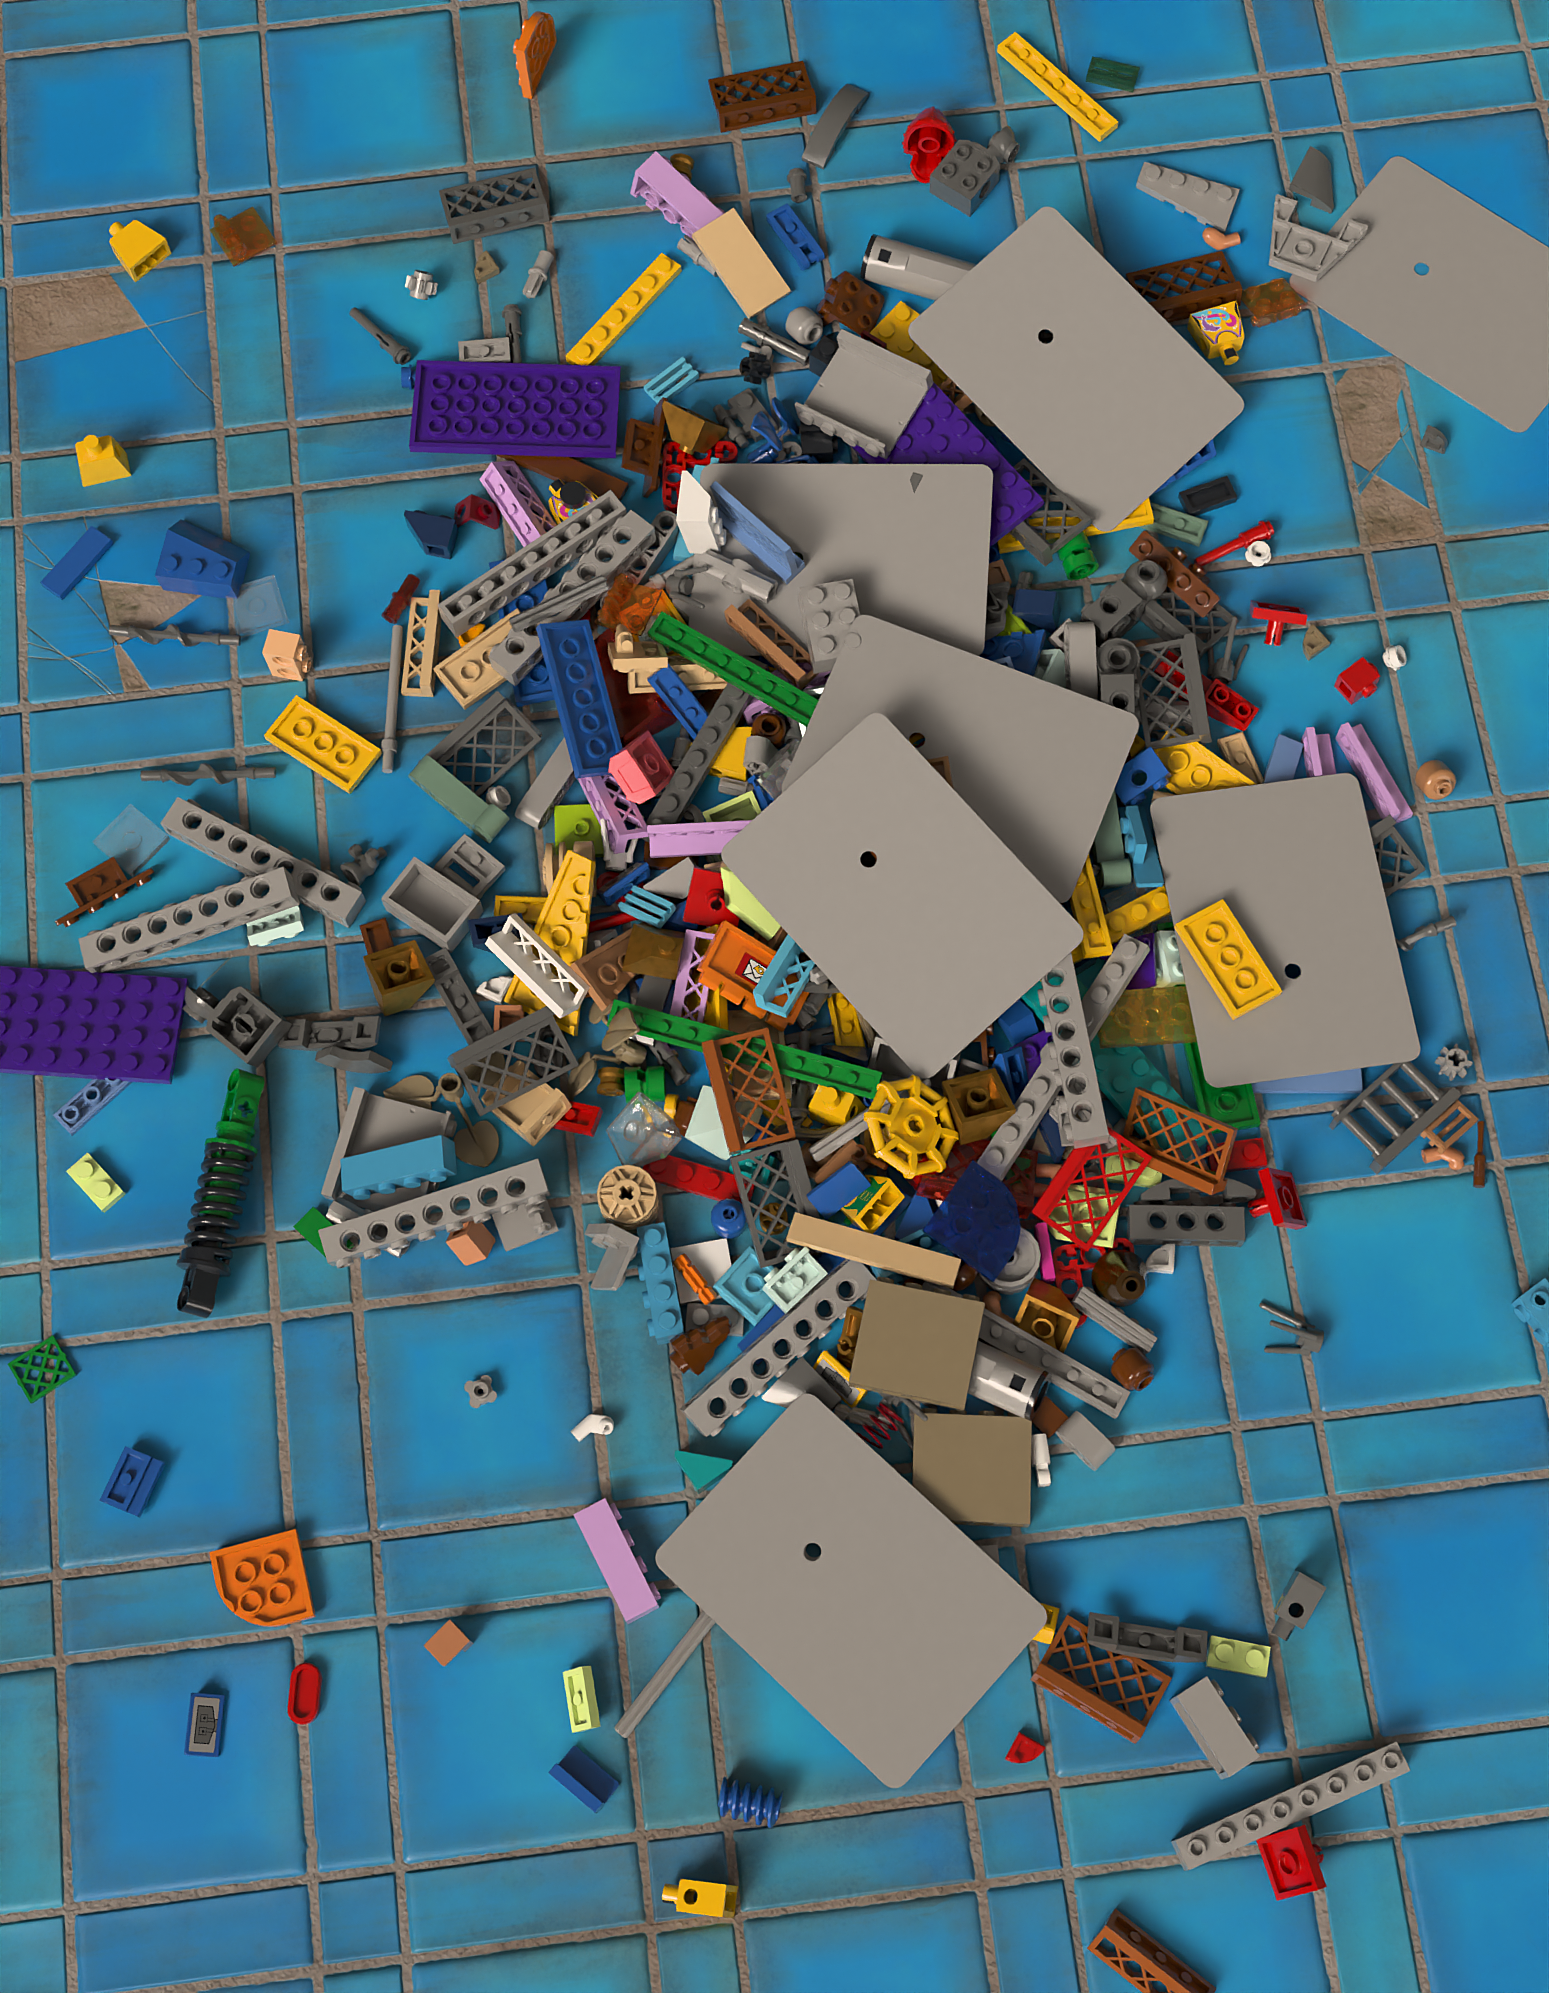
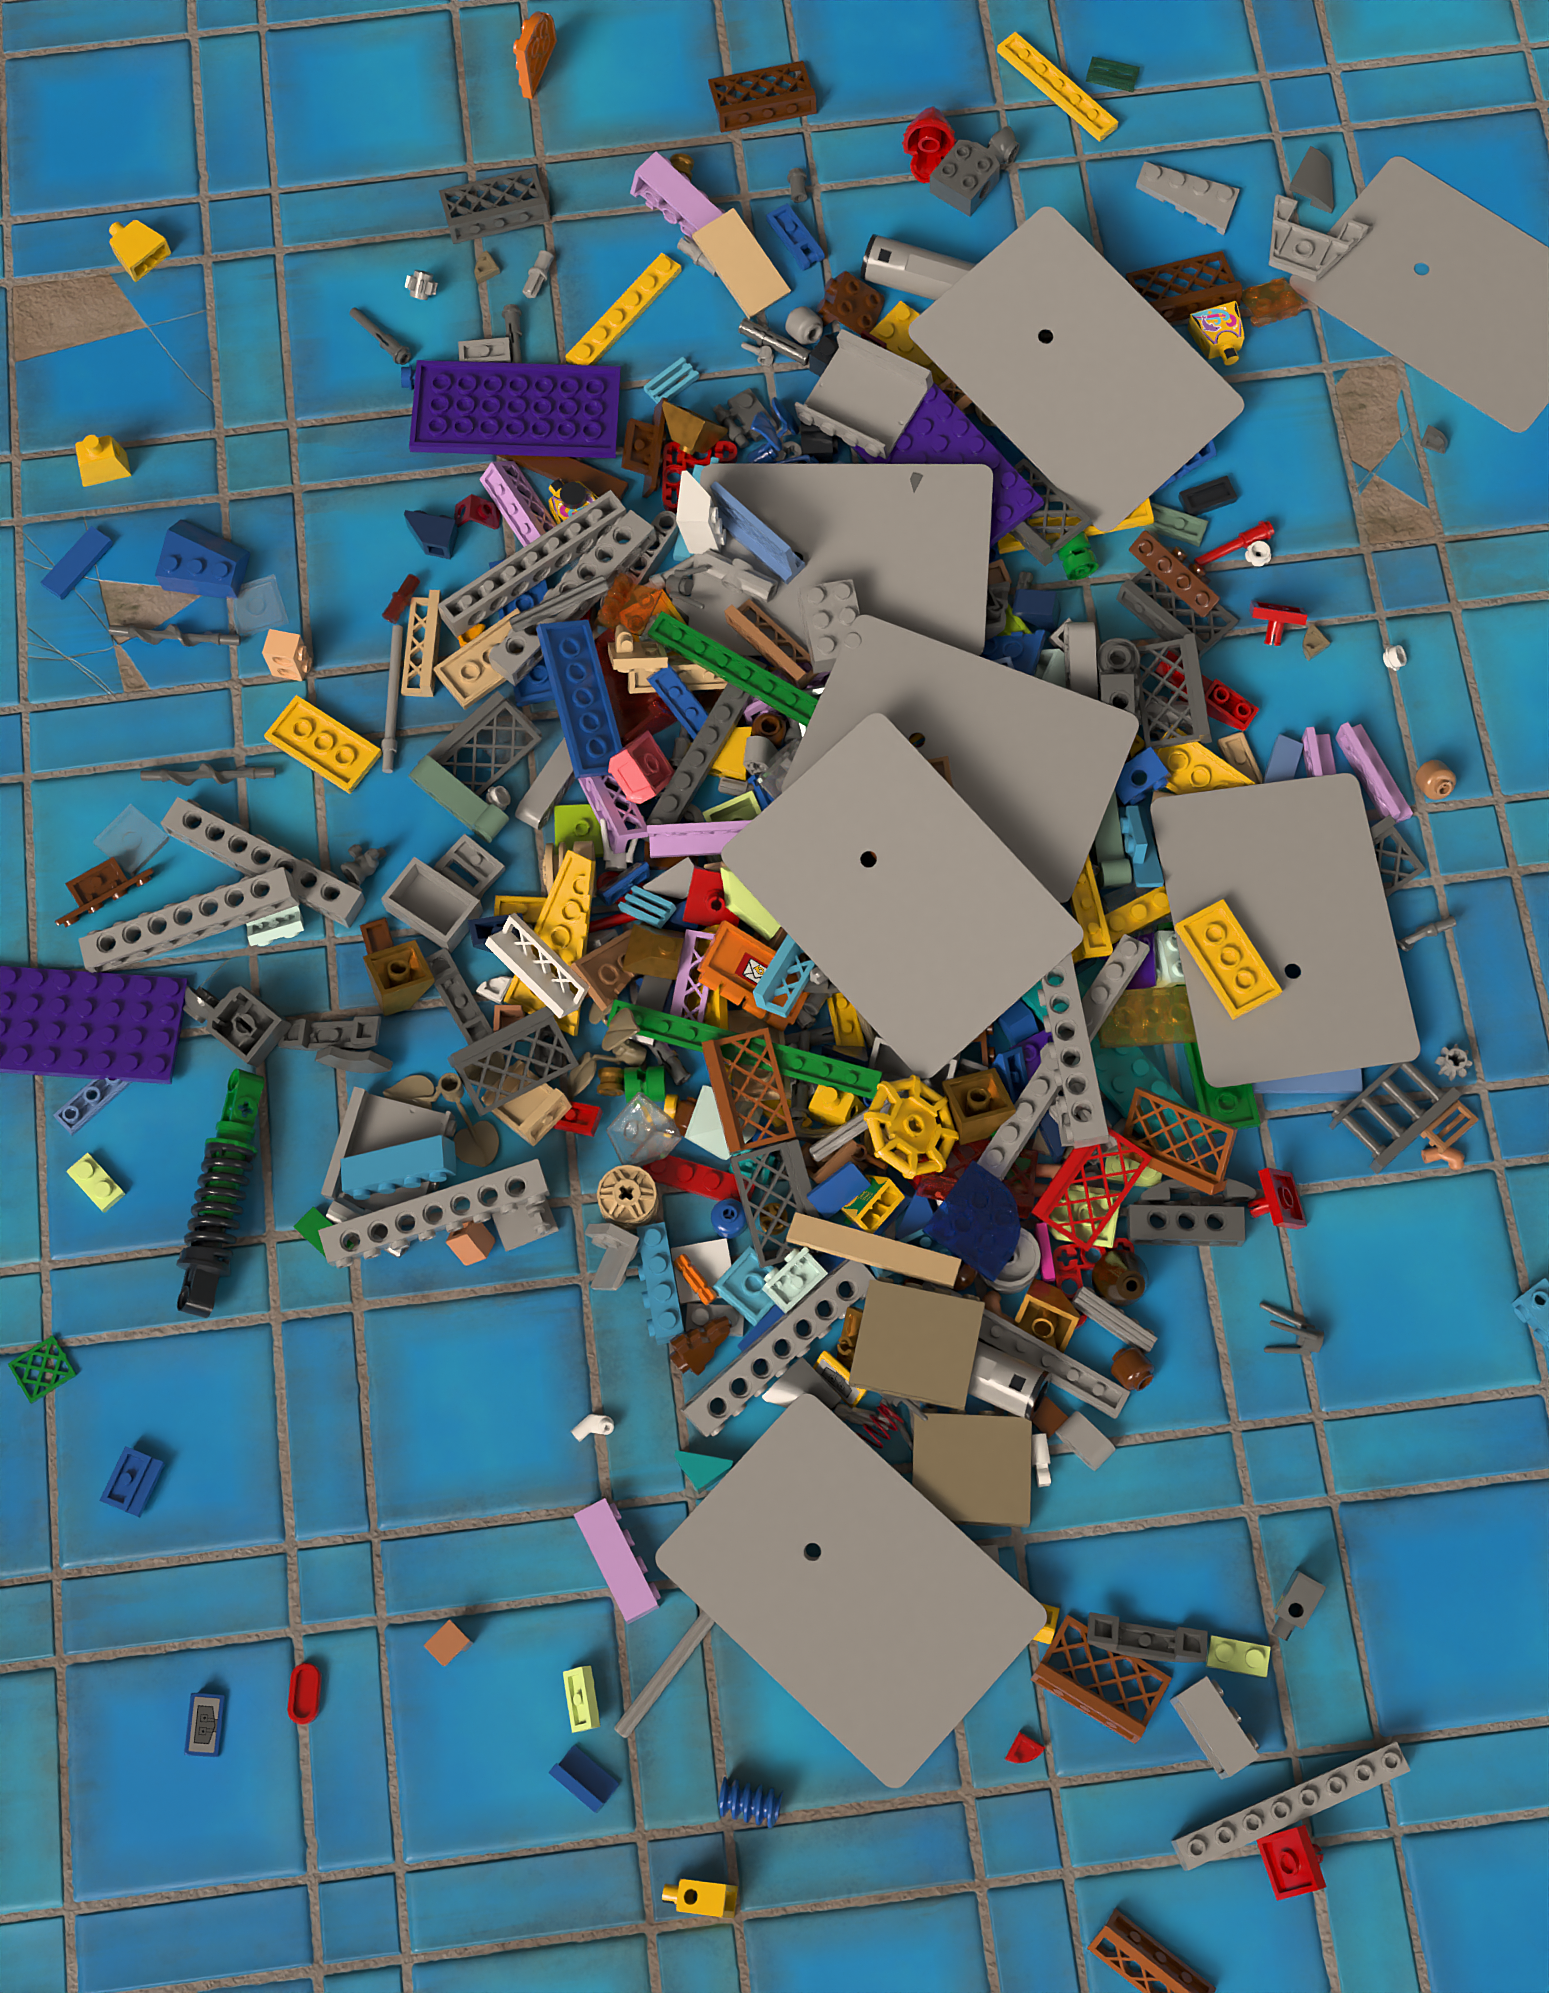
orange plate [209,1529,316,1627] -> none
clear orange hinge [210,207,277,267] -> none
light grey plate [464,1375,497,1408] -> none
black gear [739,351,771,385] -> none
dark grey slope [802,83,869,170] -> none
dark grey brick [1080,560,1168,648] -> none
white tile [1145,1244,1175,1274] -> none
nougat arm [1202,227,1241,250] -> none
red plate [1205,1138,1268,1173] -> none
dark grey plant [1206,616,1248,685] -> none
red brick [1334,657,1380,705] -> none
reddish brown piece [1473,1121,1486,1188] -> none

